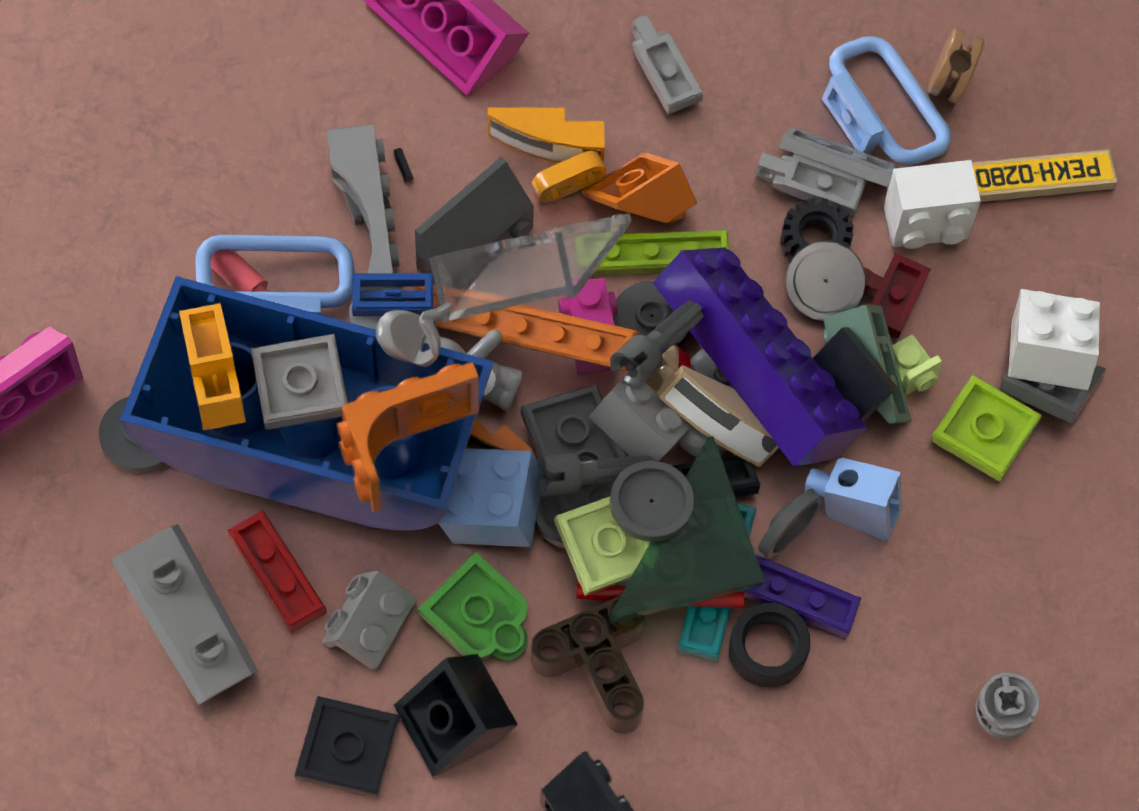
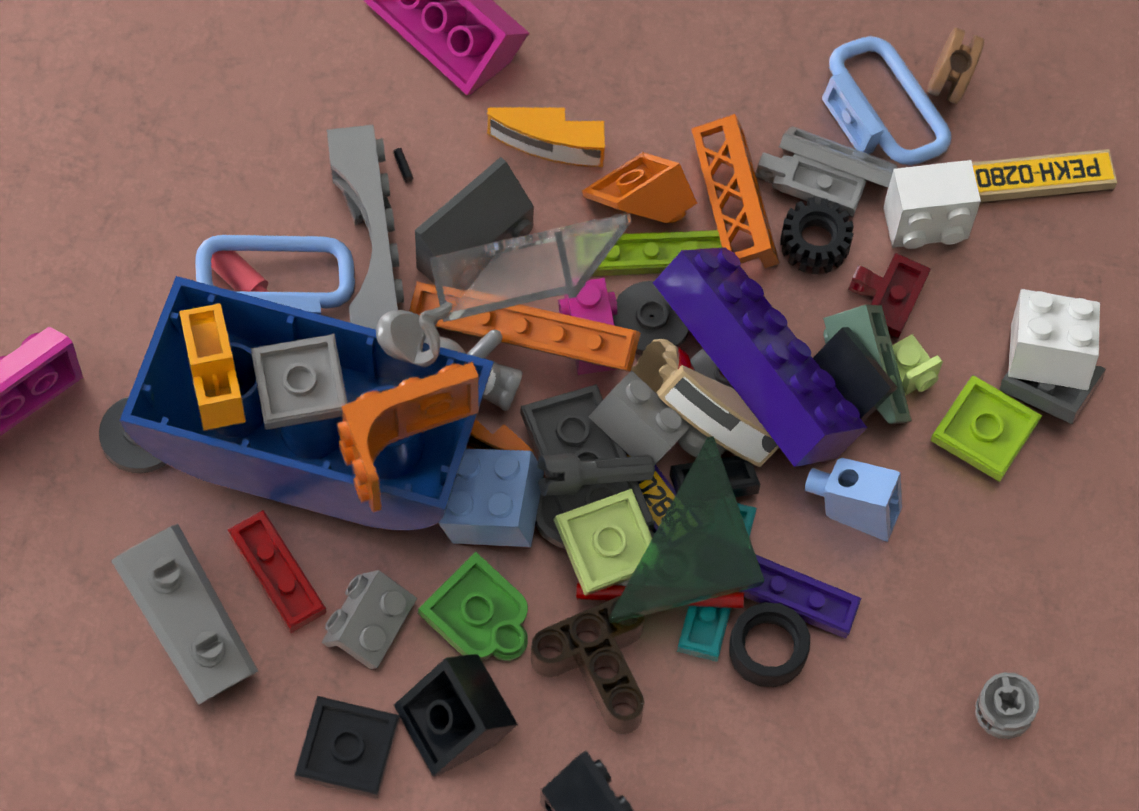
blue tile [352,273,433,316] -> none
light orange beam [532,151,607,203] -> none
dark grey piece [610,300,704,387] -> none
dark grey piece [610,461,694,542] -> none
light grey hinge [632,14,703,114] -> none
dark grey piece [758,488,824,559] -> none
piece [786,241,866,321] -> none
none -> orange fence [691,114,780,268]

